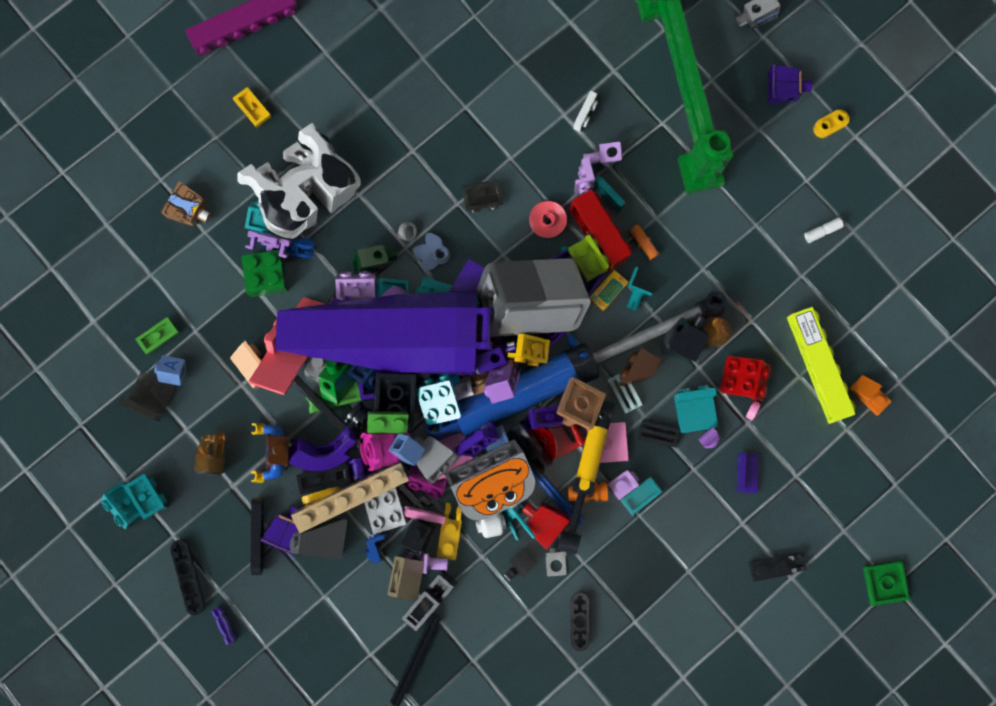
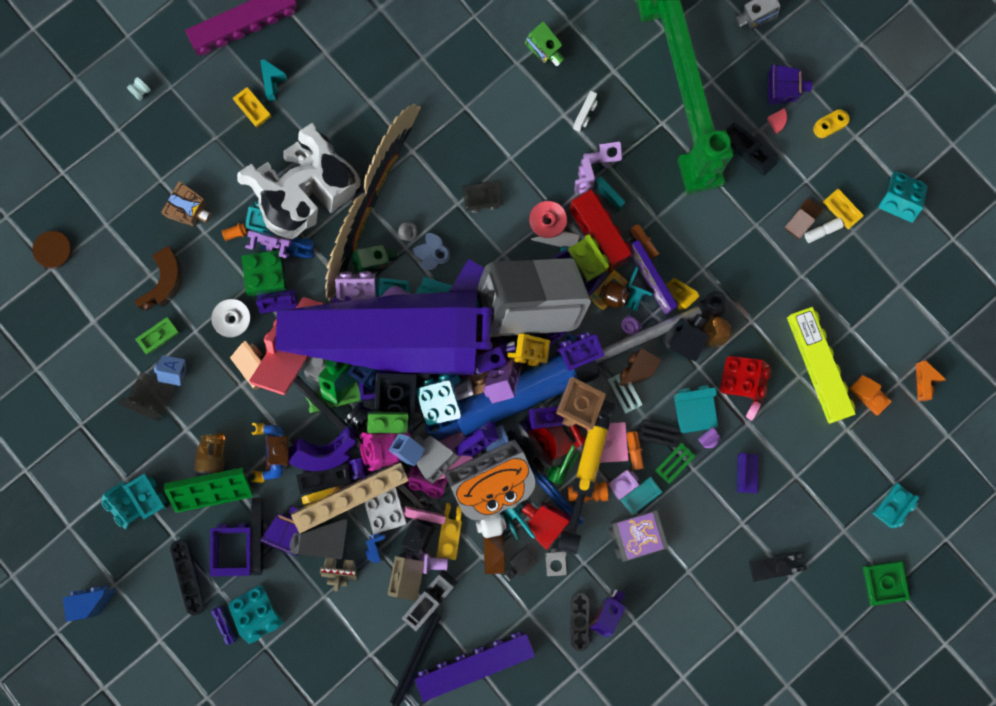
none -> reddish brown tile [32,231,72,269]
none -> blue slope [63,586,115,622]
none -> light aqua wheel [127,77,151,101]
none -> reddish brown arch [134,246,182,311]
none -> green plate [164,468,253,513]
none -> dark purple window [210,524,251,576]
none -> white dish [211,299,250,337]
none -> orange pin [222,223,248,242]
none -> teal bracket [228,585,284,644]
none -> dark purple hinge [256,290,297,314]
none -> teal slope [260,59,288,102]
none -> dark tan hips [320,558,357,591]
none -> piece [325,104,421,302]
none -> dark purple brick [415,631,535,702]
none -> reddish brown slope [484,534,504,574]
none -> bright green torso [524,21,565,66]
none -> white sticker [531,231,579,247]
none -> green plant [546,445,579,484]
none -> dark purple bracket [555,332,605,371]
none -> dark purple torso [589,590,626,638]
none -> reddish brown head [600,281,630,309]
none -> panel [608,510,669,562]
none -> medium lavender plate [621,314,642,335]
none -> orange axle [626,431,645,470]
none -> tile [631,240,677,316]
none -> green tile [655,443,696,484]
none -> yellow slope [666,278,699,311]
none -> black slope [726,122,777,176]
none -> coral tile [767,109,787,134]
none -> slope [784,198,823,239]
none -> yellow plate [823,189,864,229]
none -> teal bracket [872,483,920,528]
none -> teal bracket [878,171,928,223]
none -> orange slope [916,361,946,401]

